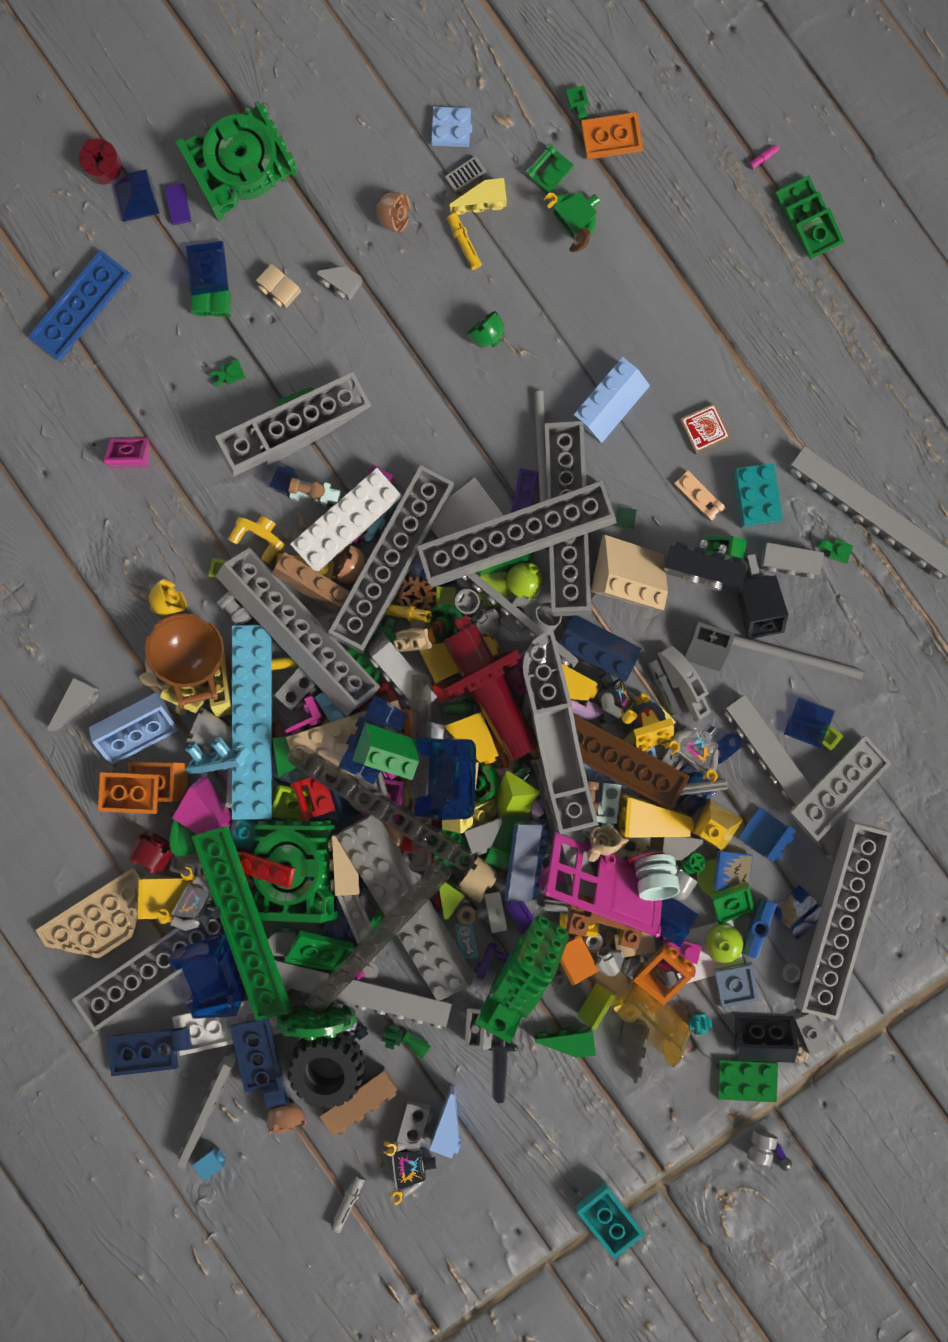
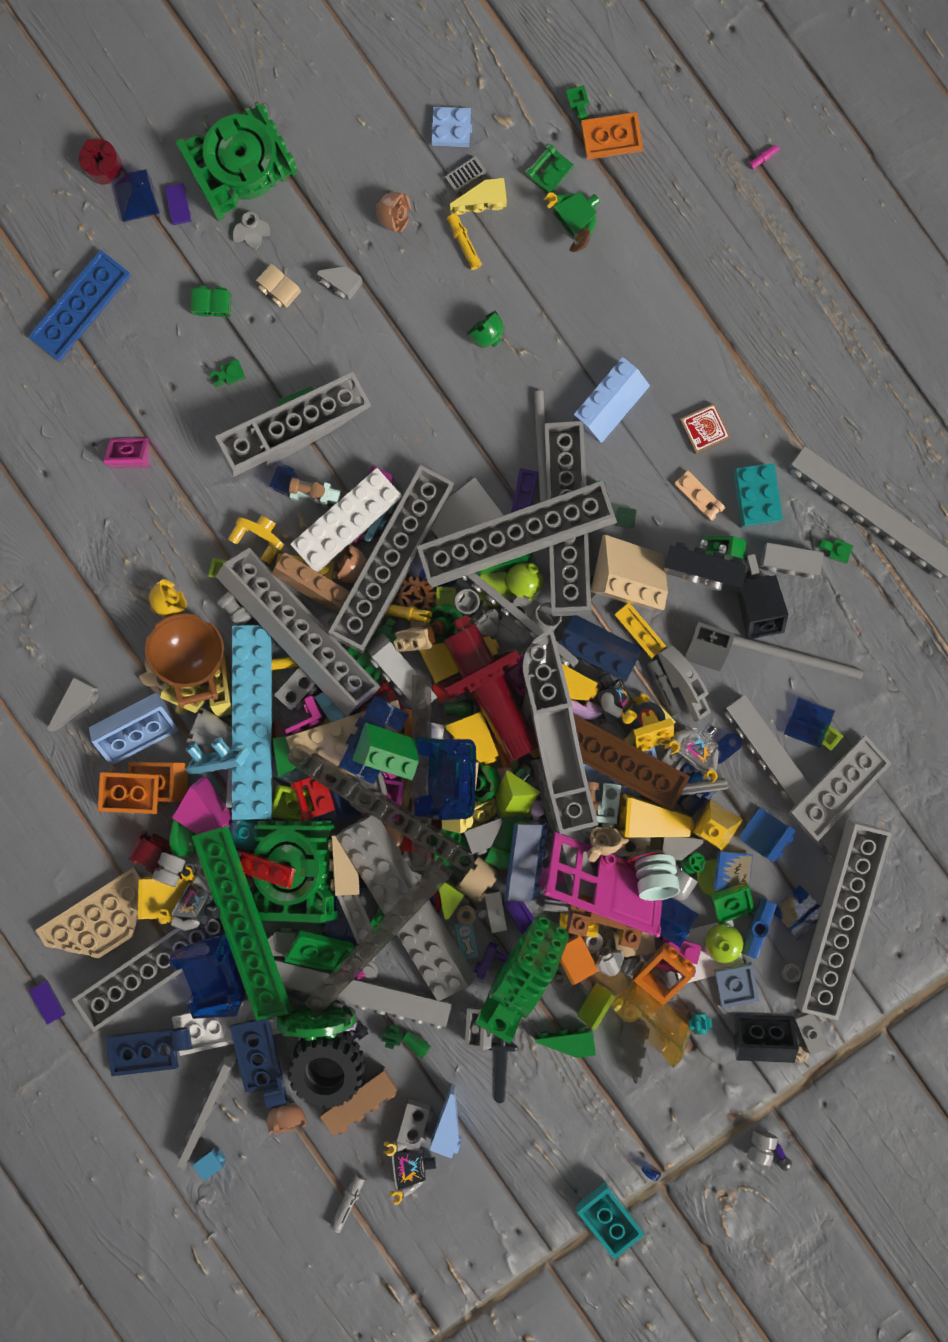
clear blue tile [186,241,229,296] -> none
green plate [717,1059,778,1102] -> none
green slope [774,175,845,260] -> none
none -> dark purple tile [29,980,66,1025]
none -> light grey wheel [152,853,186,887]
none -> light grey plate [233,212,270,250]
none -> yellow plate [614,603,666,659]
none -> clear blue tile [641,1163,661,1181]

